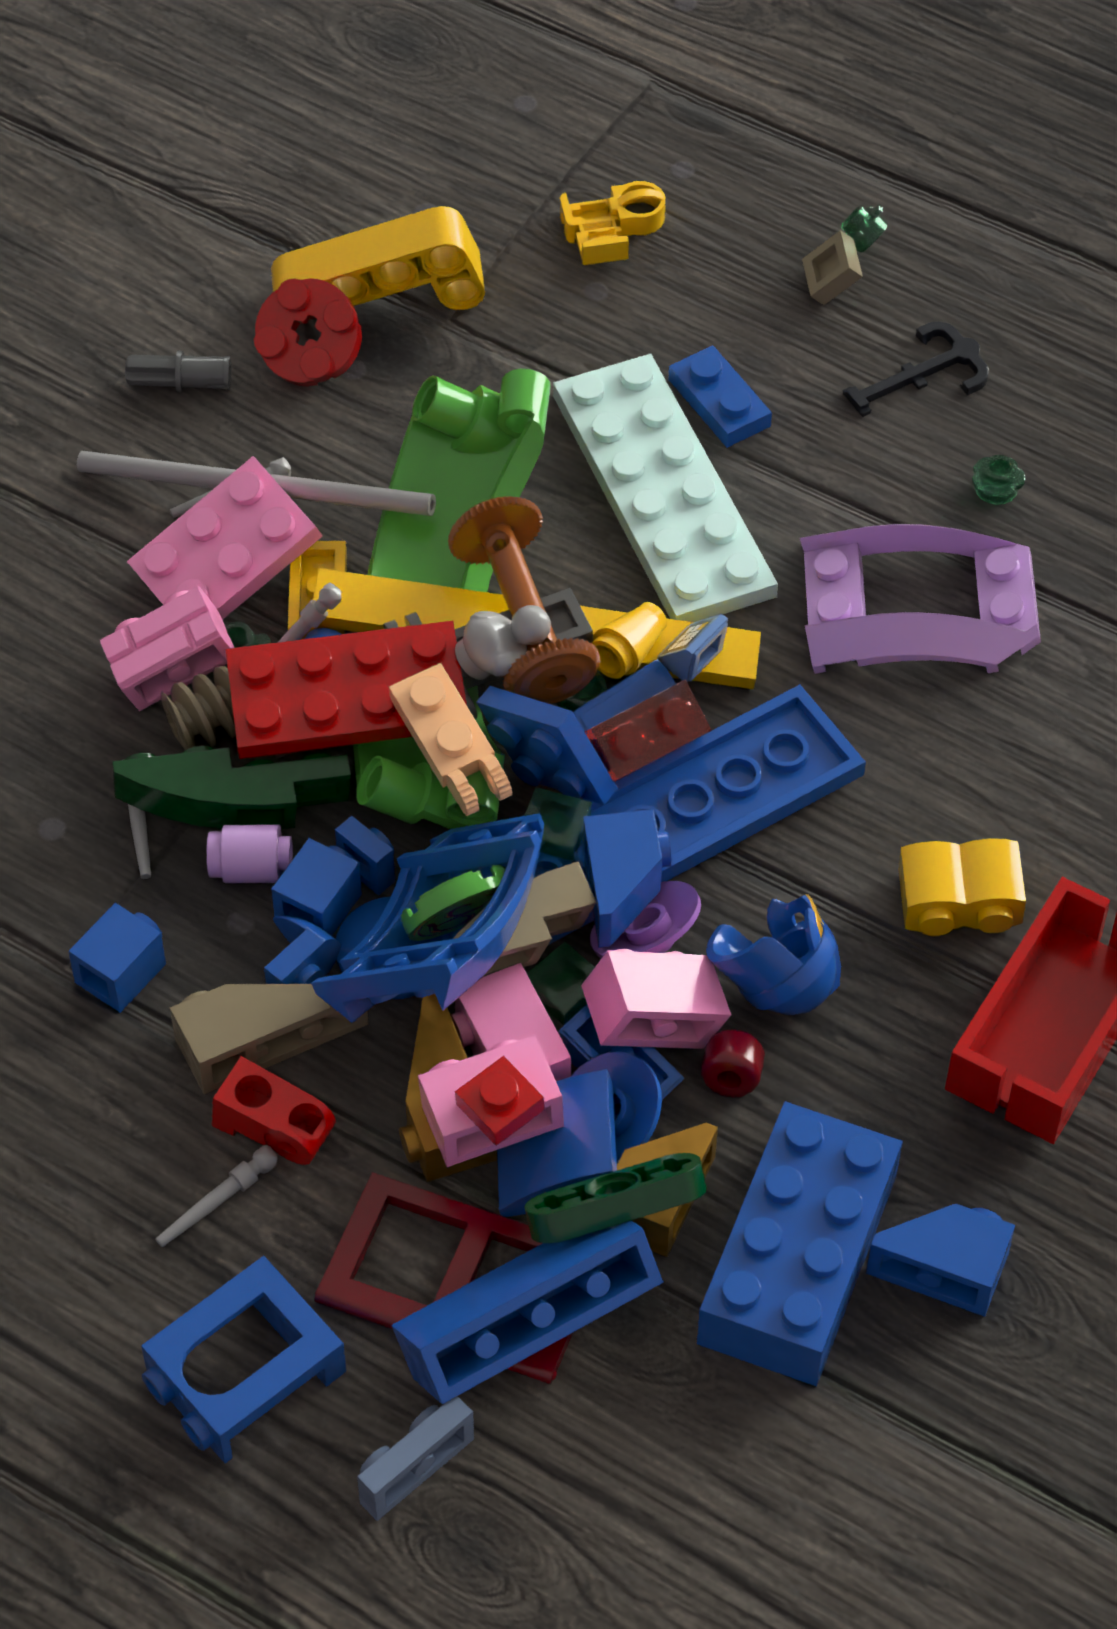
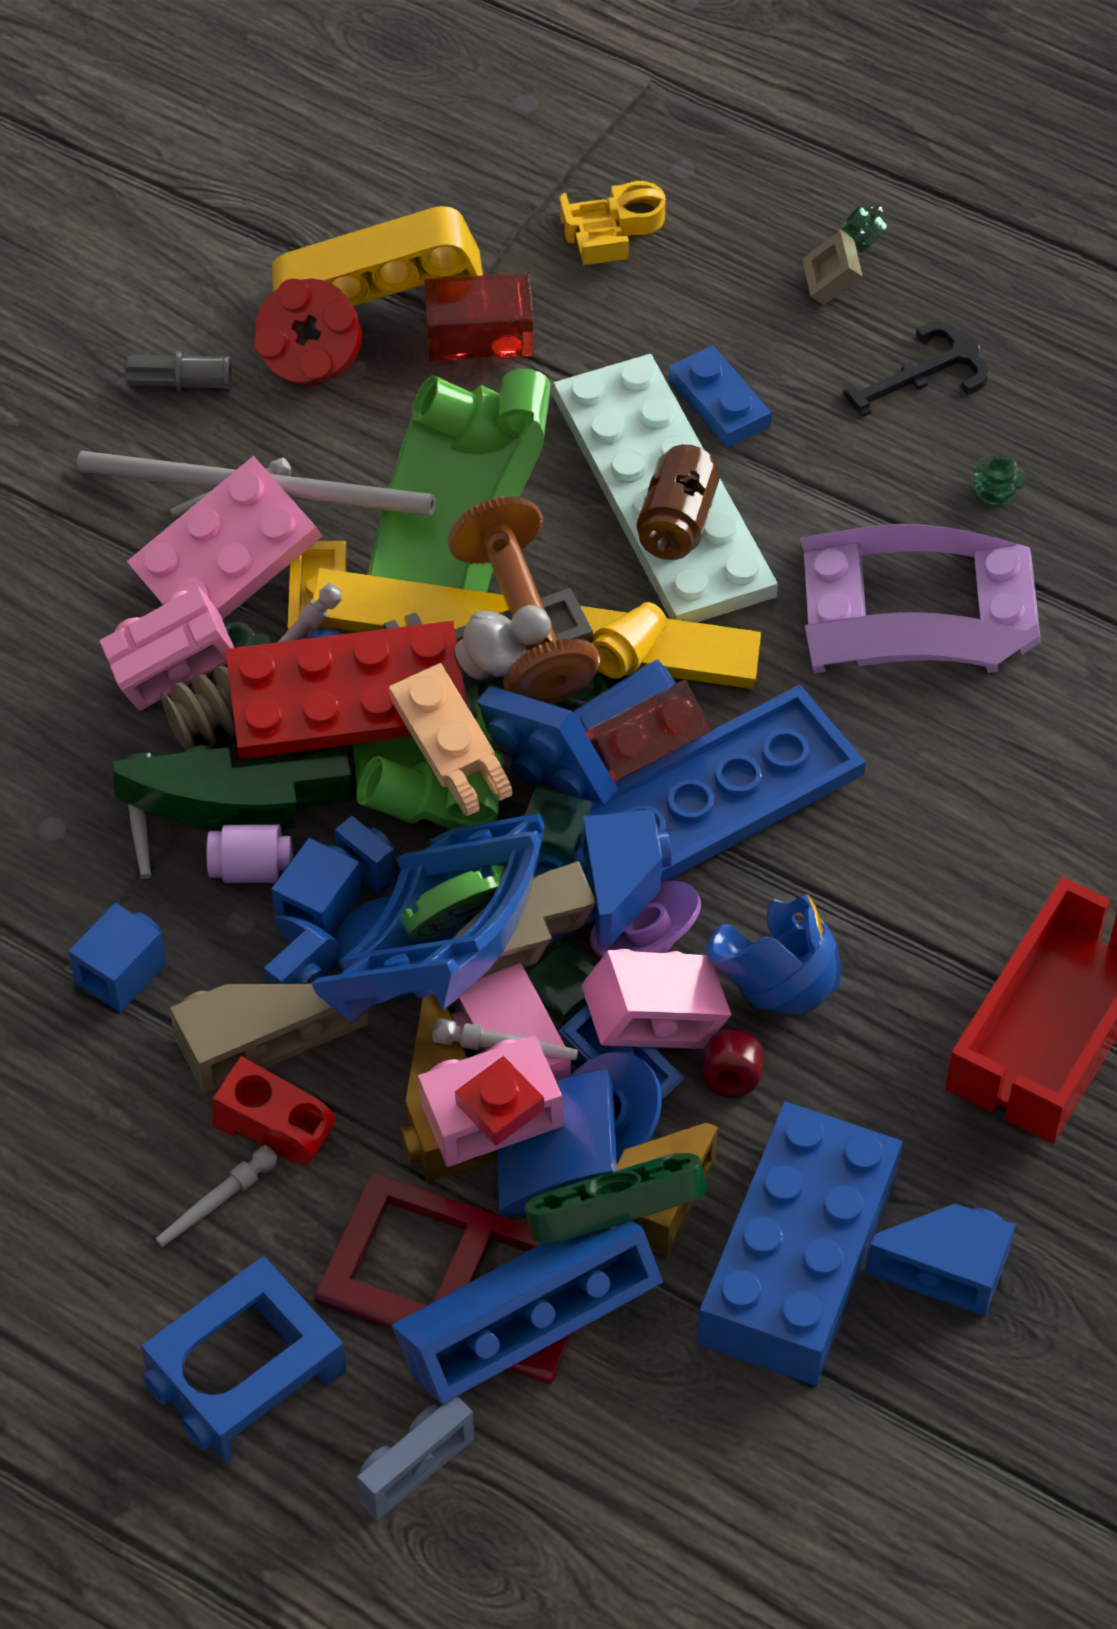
medium blue slope [657,614,728,683] -> none
yellow brick [898,839,1026,936] -> none
none -> clear red brick [424,273,533,361]
none -> light grey piece [432,1018,578,1060]
none -> reddish brown piece [636,444,720,560]

